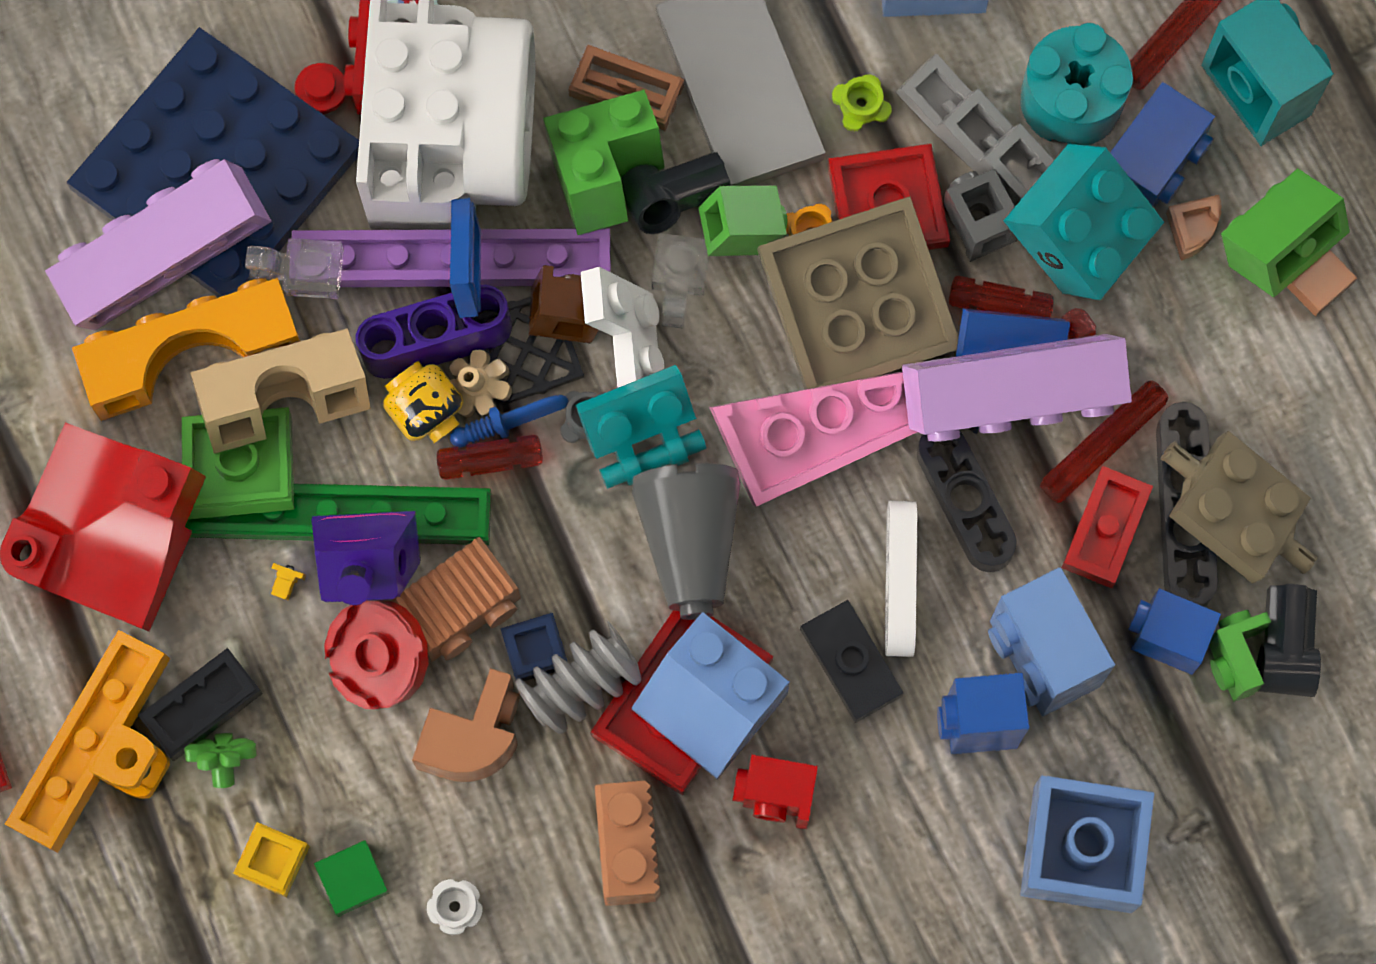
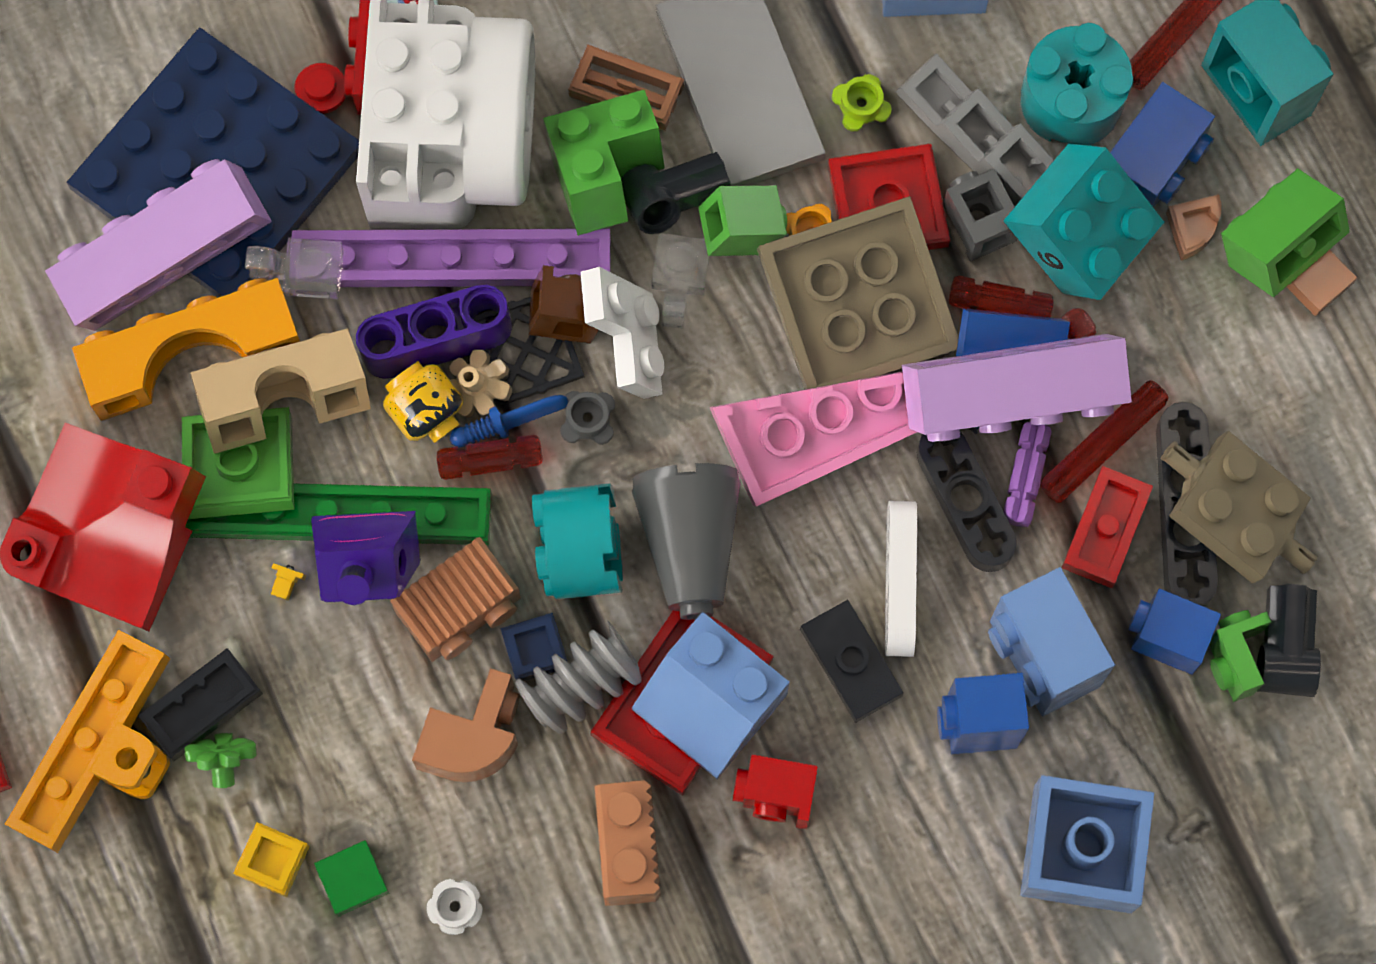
tile [324,599,429,709] -> none
blue tile [450,198,481,318] -> none
teal plate [575,365,707,489] -> none
none -> teal brick [532,483,623,599]
none -> medium lavender axle [1003,422,1051,527]

